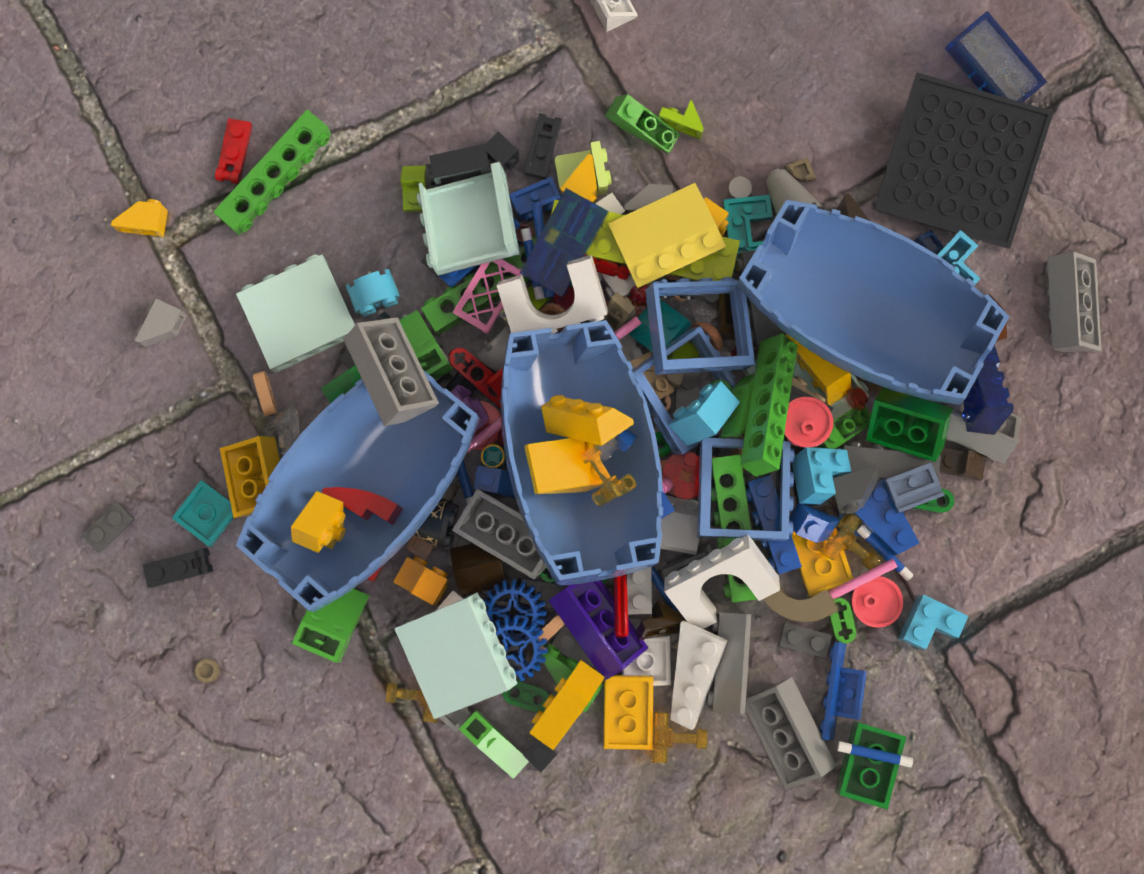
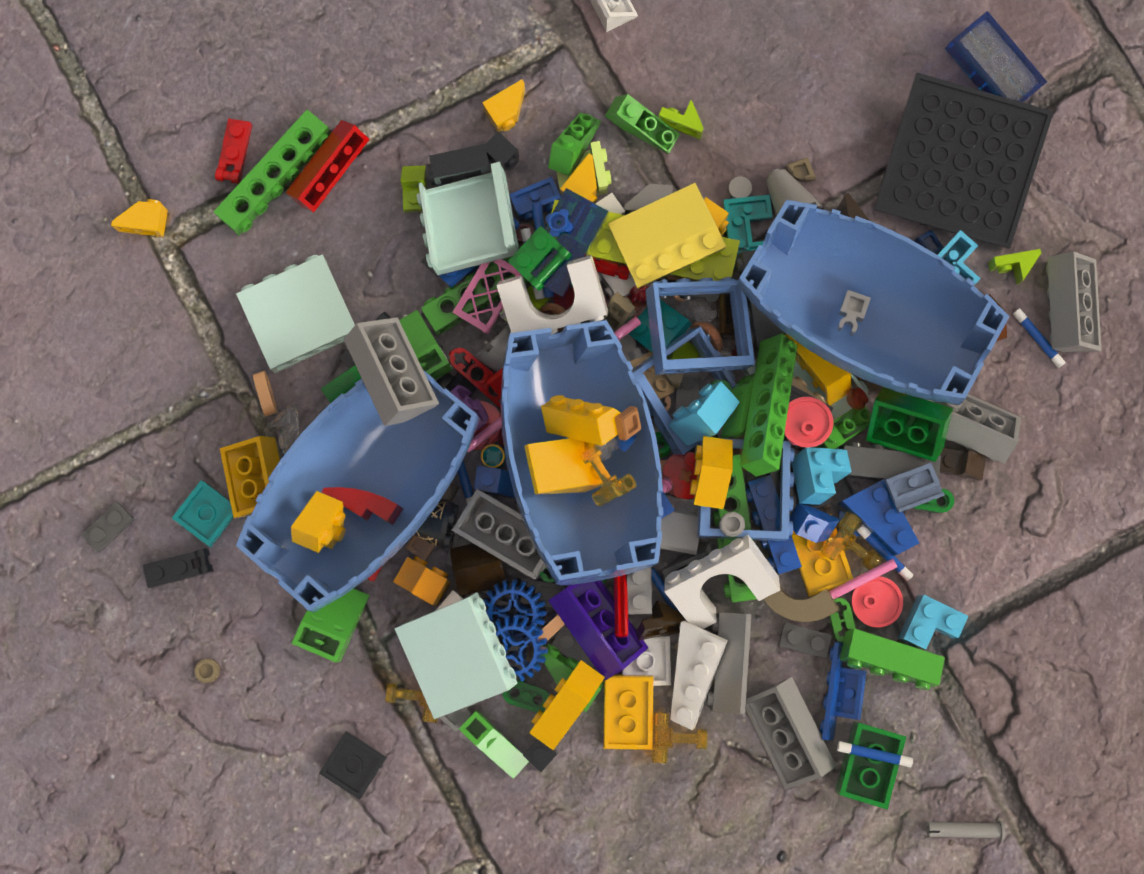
light grey slope [135,299,187,347] -> none
medium azure brick [346,269,400,317] -> none
black plate [524,113,562,180] -> none
dark grey slope [833,465,880,514] -> none
clear blue wedge [963,344,1014,435] -> none
none -> red brick [286,120,370,213]
none -> black plate [319,731,387,800]
none -> yellow slope [482,79,525,132]
none -> green plate [508,226,572,291]
none -> blue plate [546,209,573,237]
none -> bright green slope [548,113,601,176]
none -> medium nougat tile [615,406,641,441]
none -> yellow brick [690,436,733,509]
none -> light grey tile [719,512,745,538]
none -> light grey plate [838,290,871,336]
none -> bright green brick [839,628,945,690]
none -> light grey pin [927,821,1005,841]
none -> lime slope [988,249,1041,285]
none -> blue bar [1013,308,1066,368]

